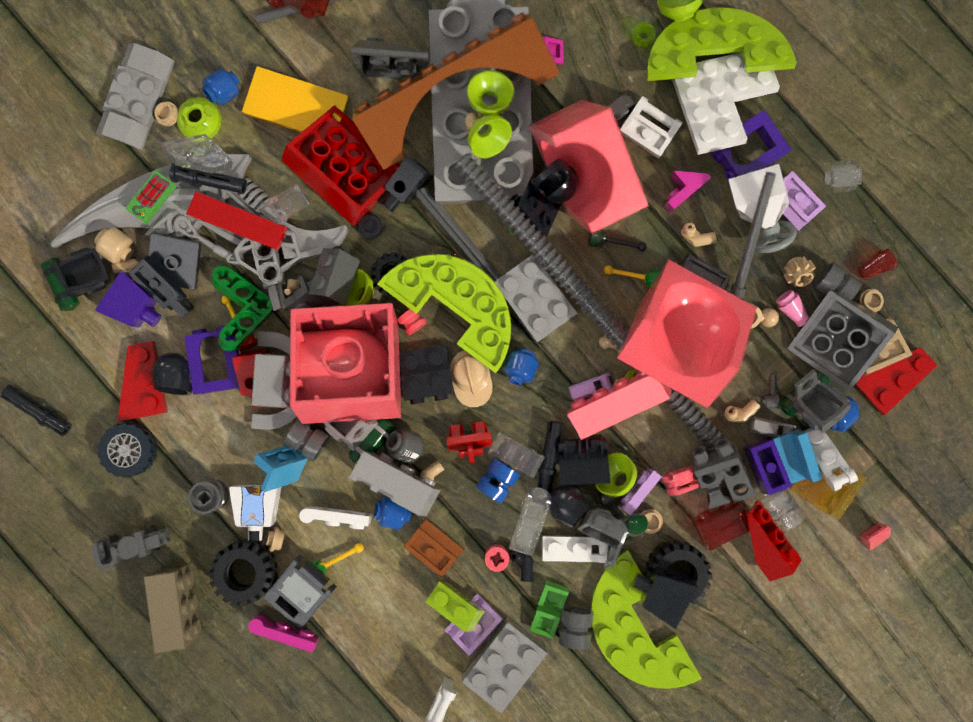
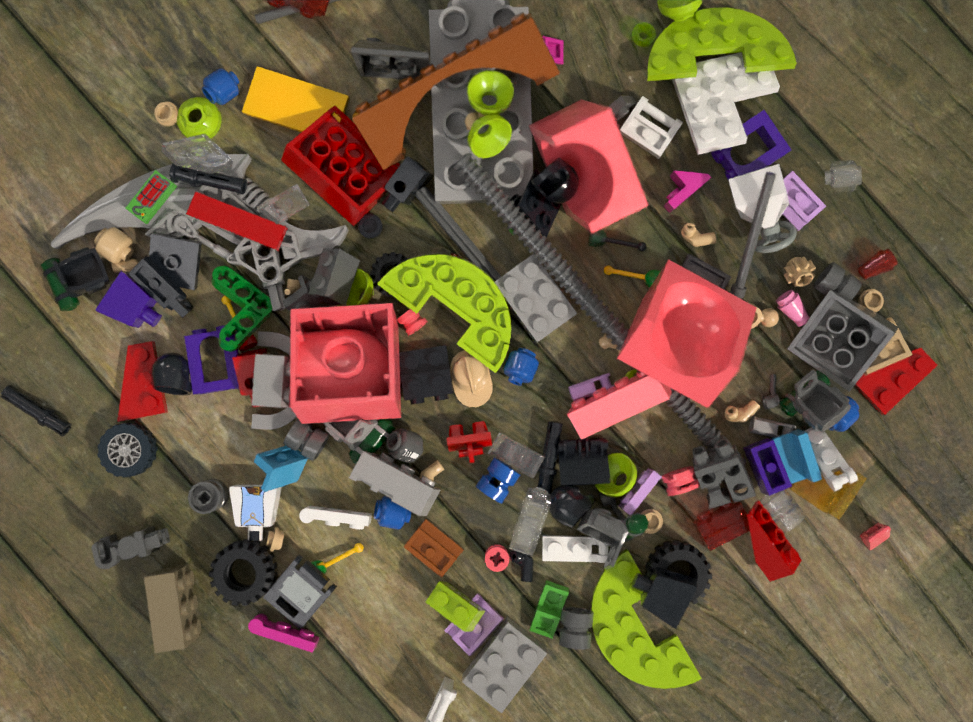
light grey piece [96,43,175,151] -> none

